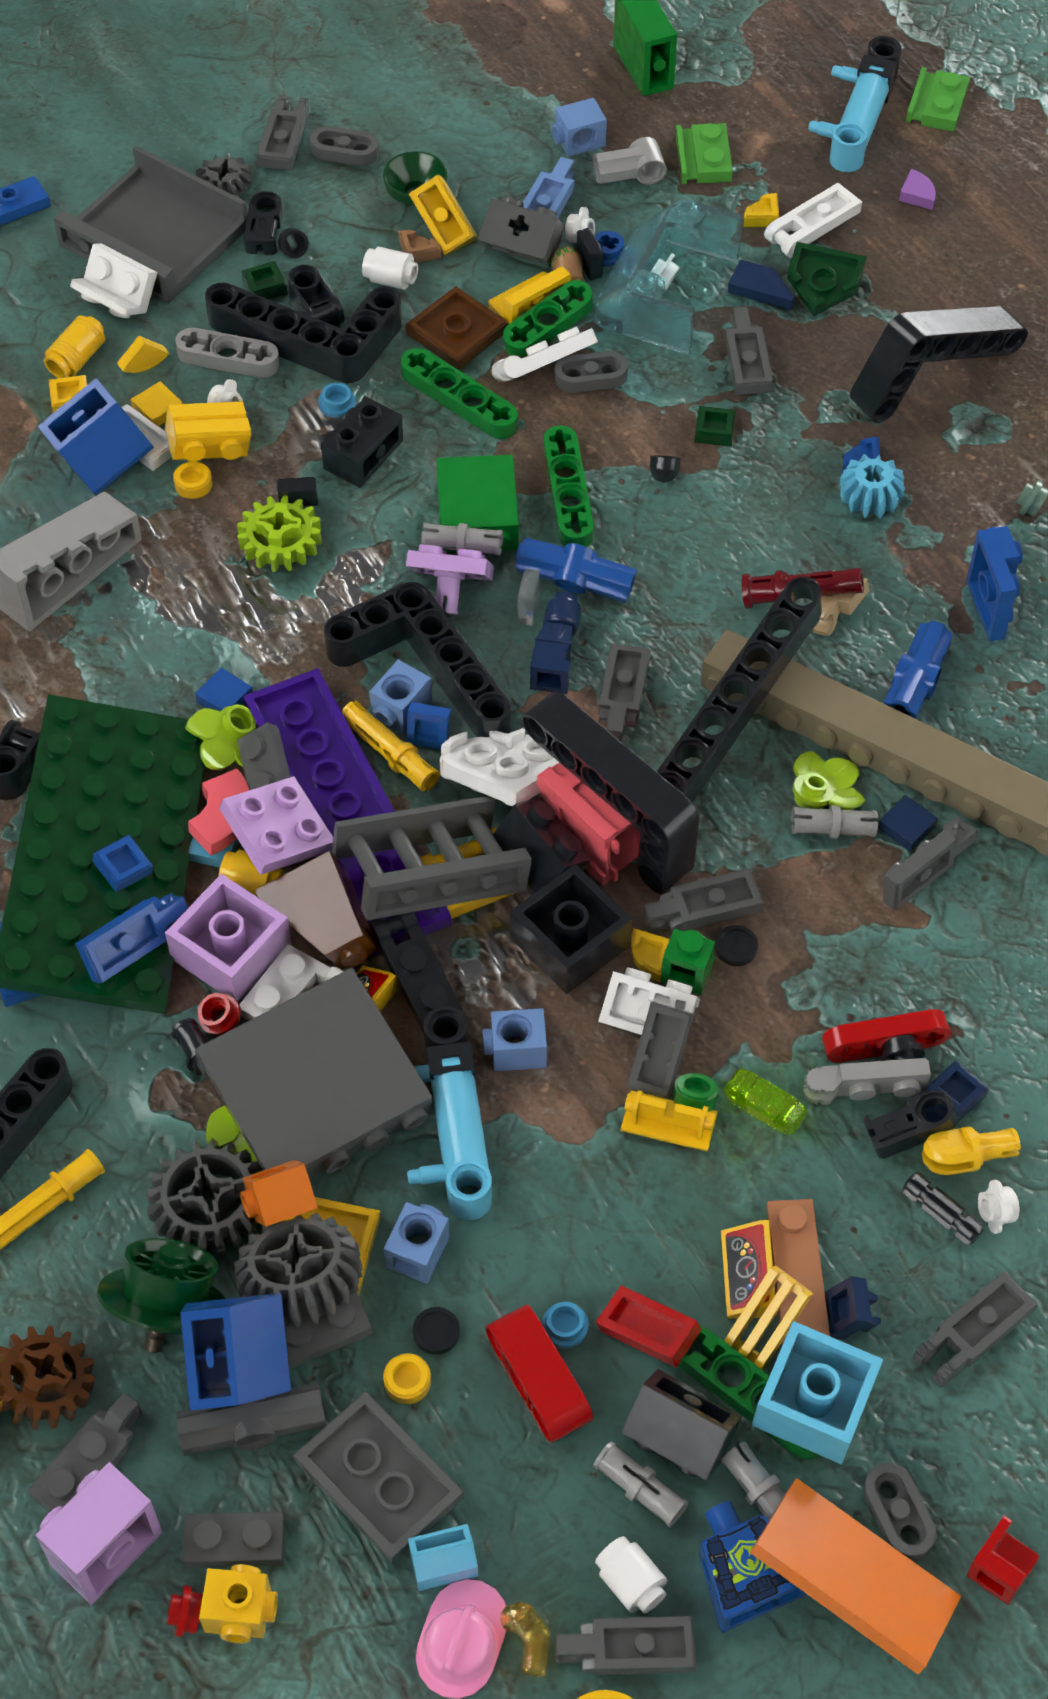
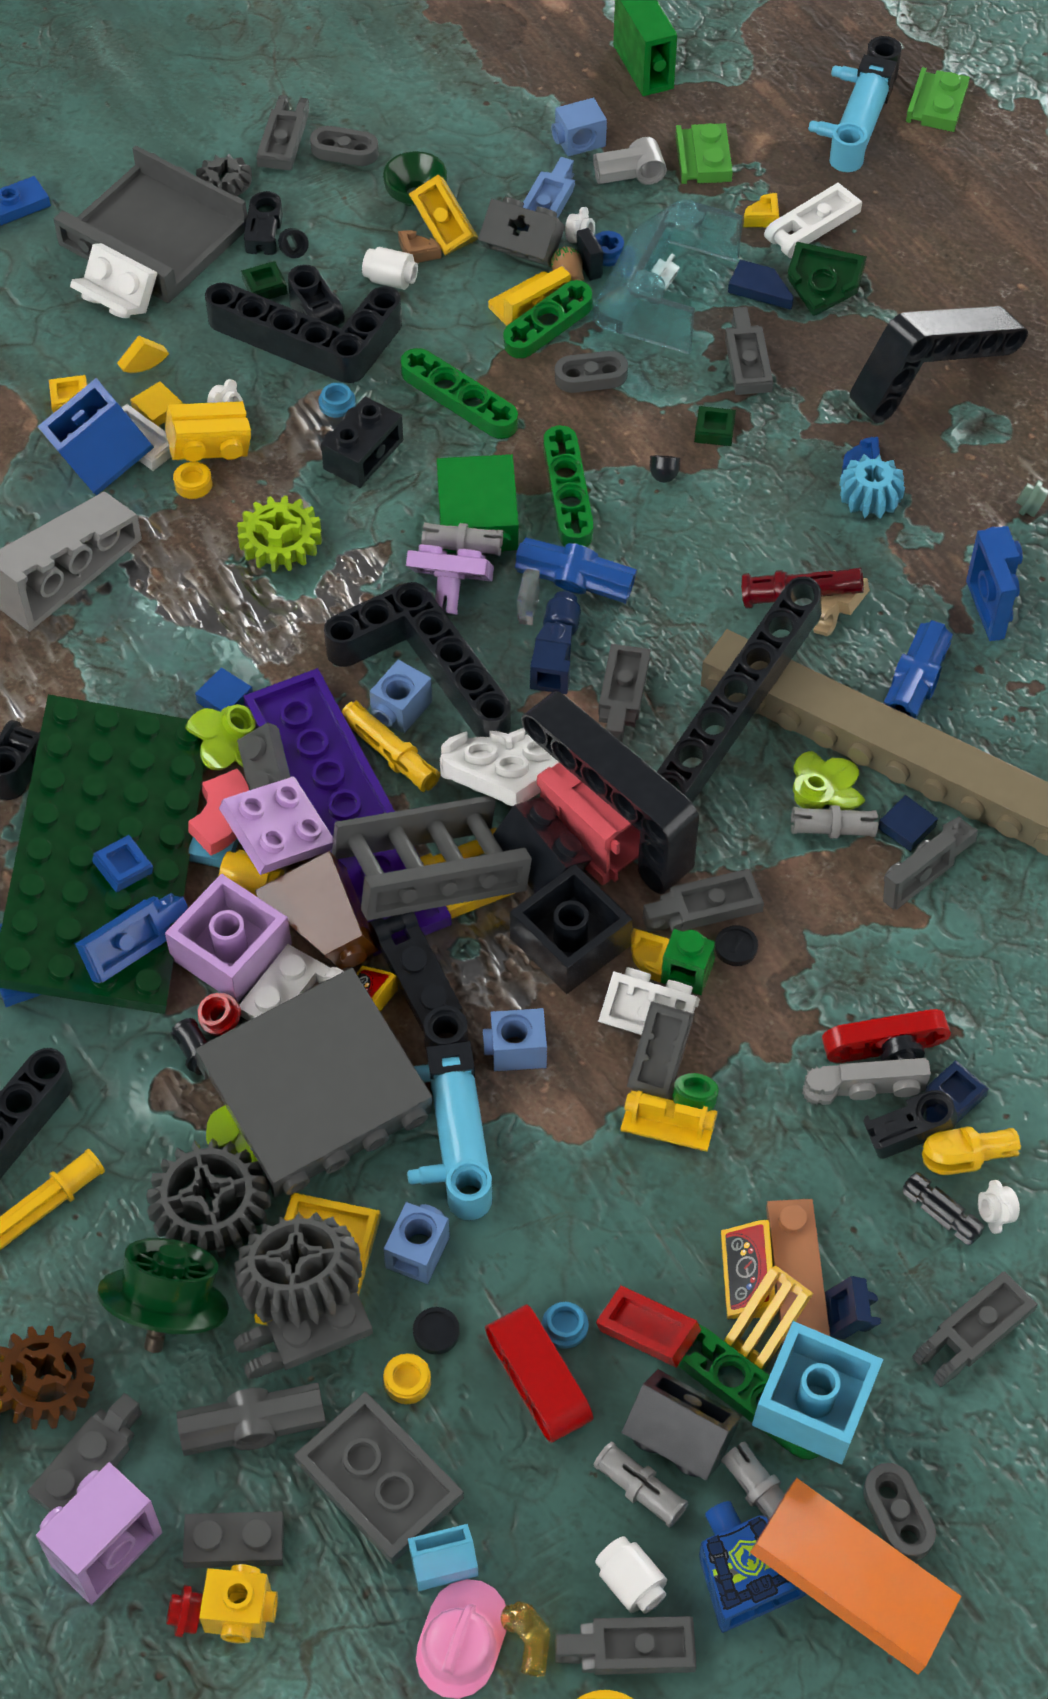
yellow head [43,315,106,378] -> none
light grey beam [175,328,280,378] -> none
blue slope [180,1293,291,1410] -> none
orange brick [240,1160,318,1227] -> none
black tile [277,477,318,506] -> none
reddish brown tile [405,286,508,370] -> none
blue tile [406,702,451,749] -> none
white plate [492,326,598,382] -> none
clear neon green beam [724,1068,808,1135] -> none
medium lavender tile [899,169,936,210] -> none
red panel [966,1515,1039,1605] -> none

